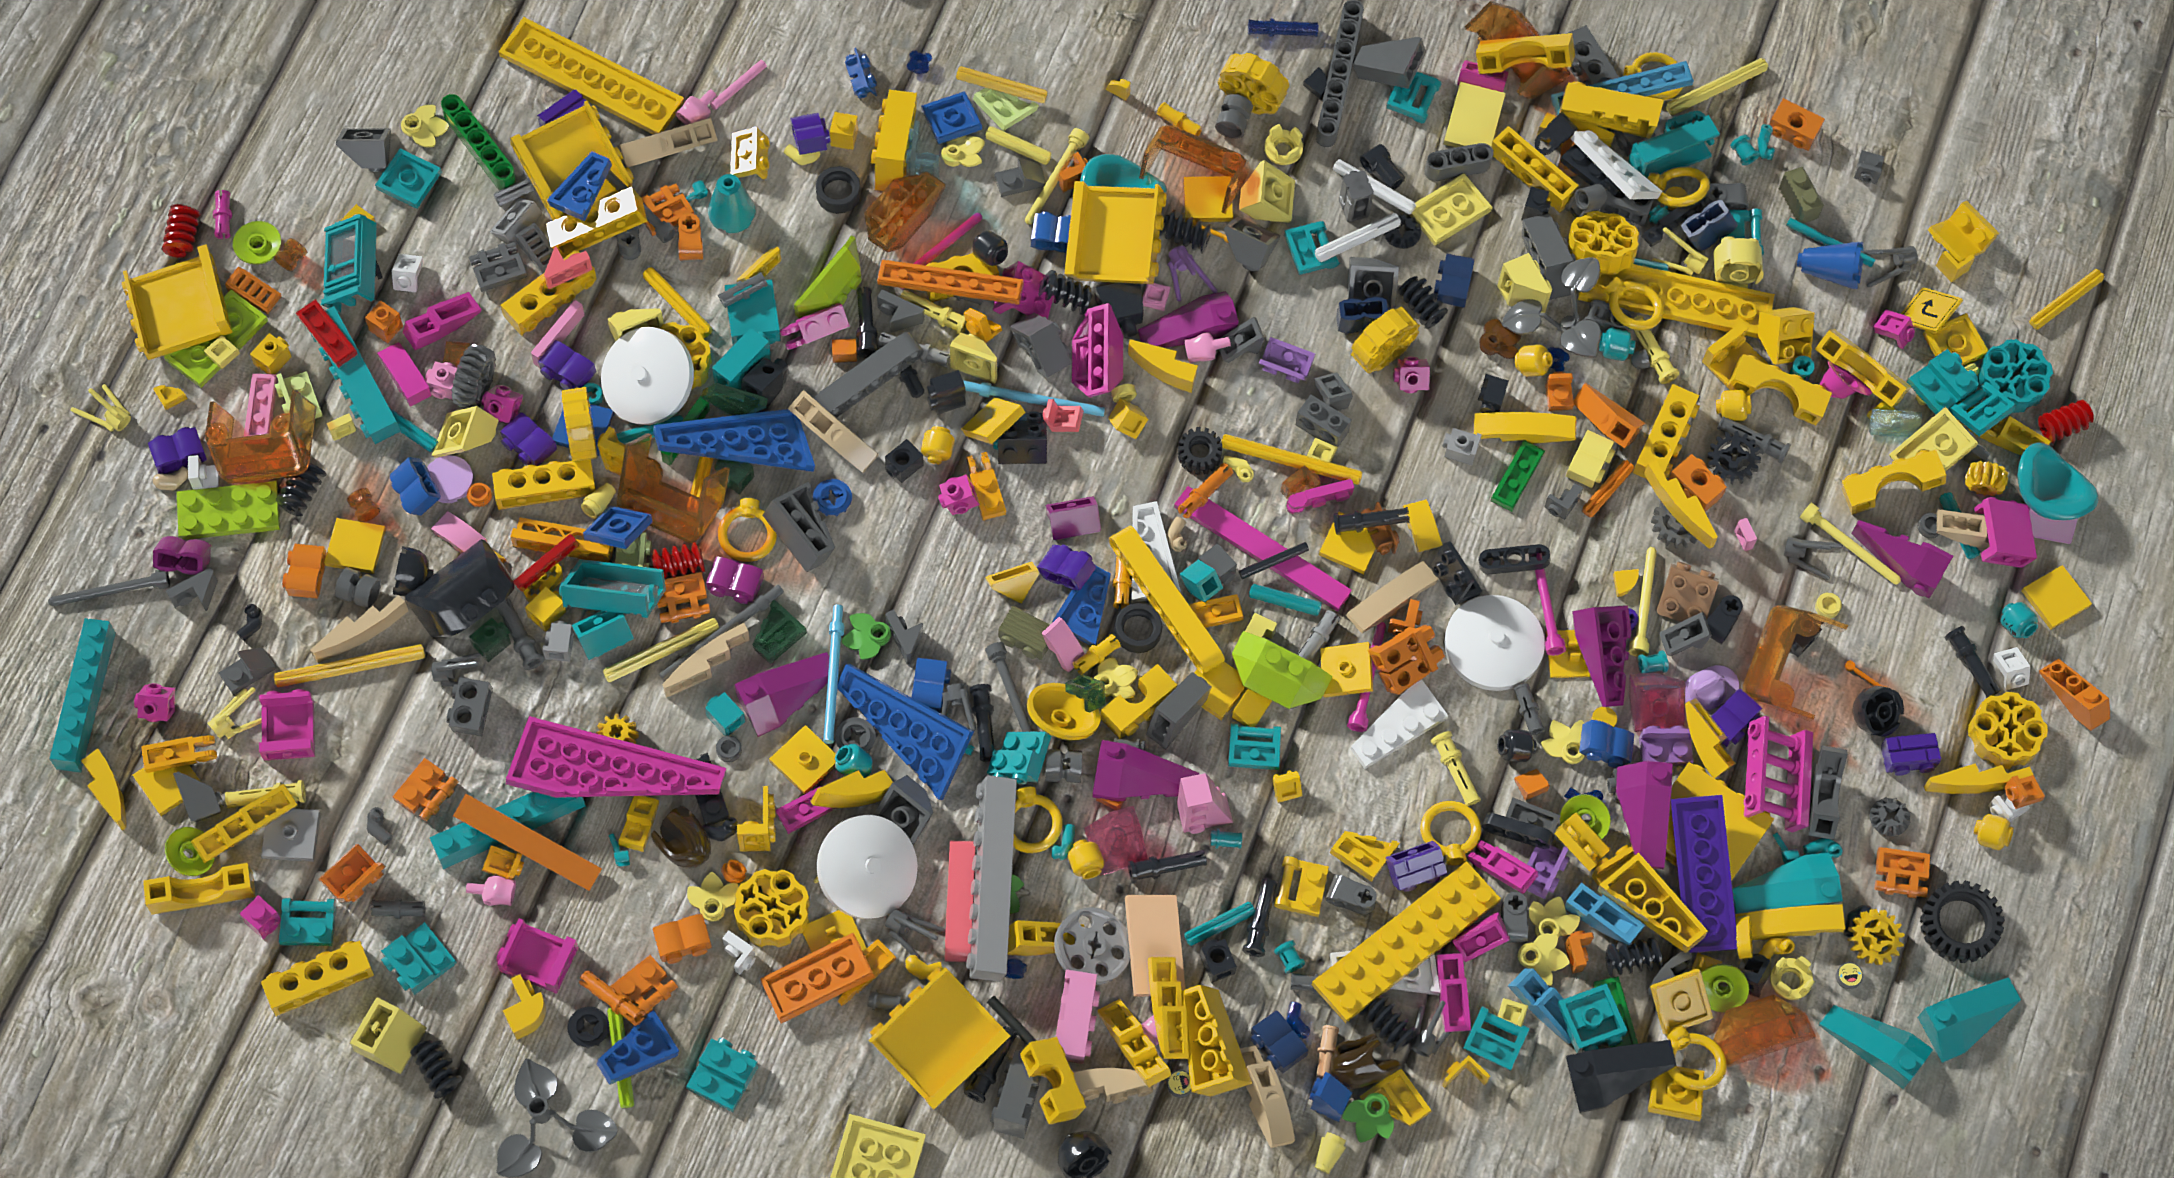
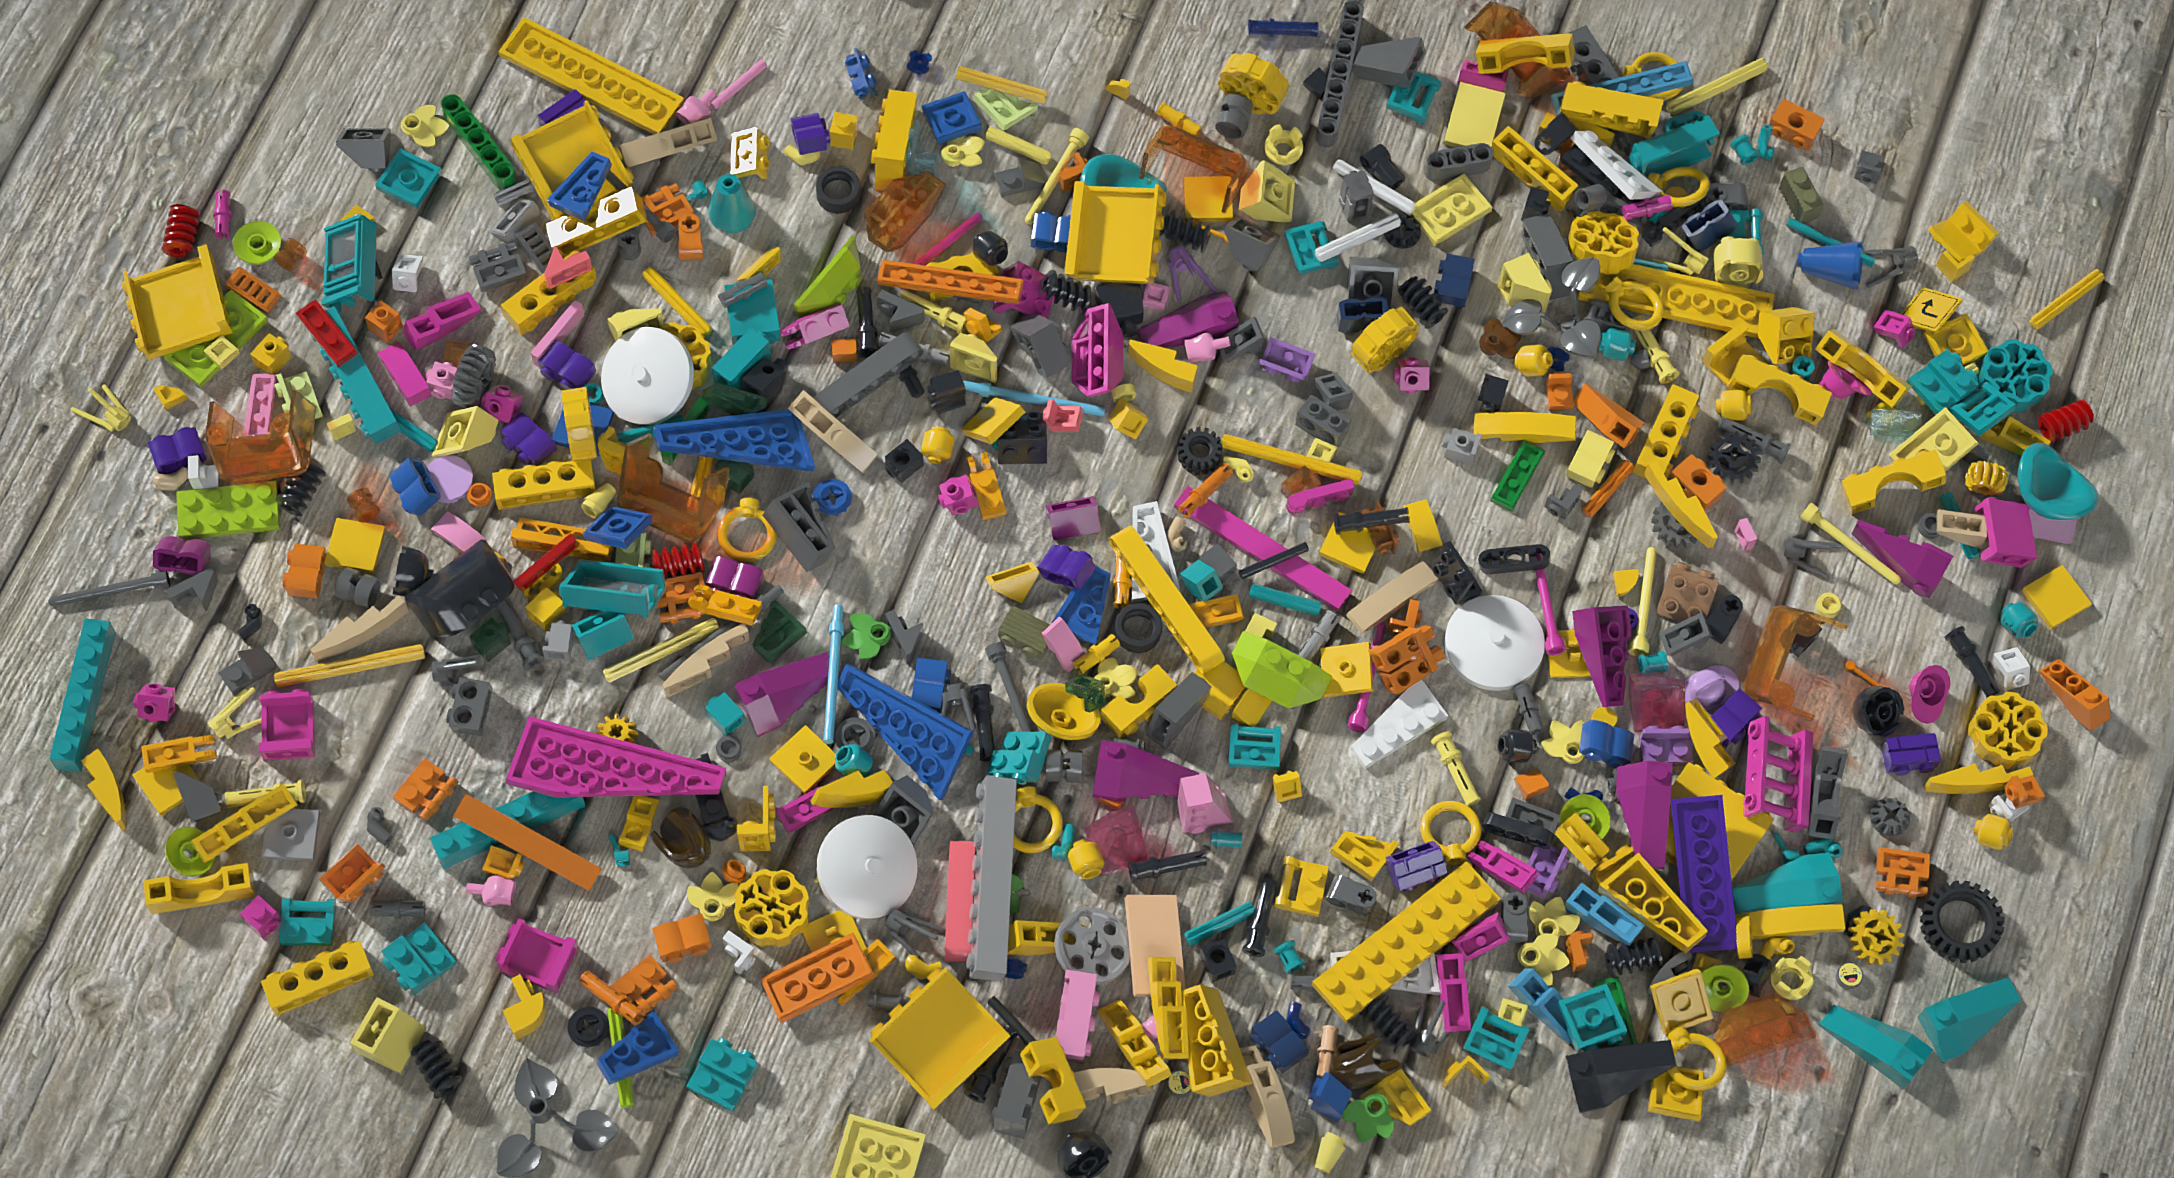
none -> light orange hinge [688,584,762,626]
none -> dark pink pin [1622,195,1672,221]
none -> dark pink piece [1909,665,1950,724]

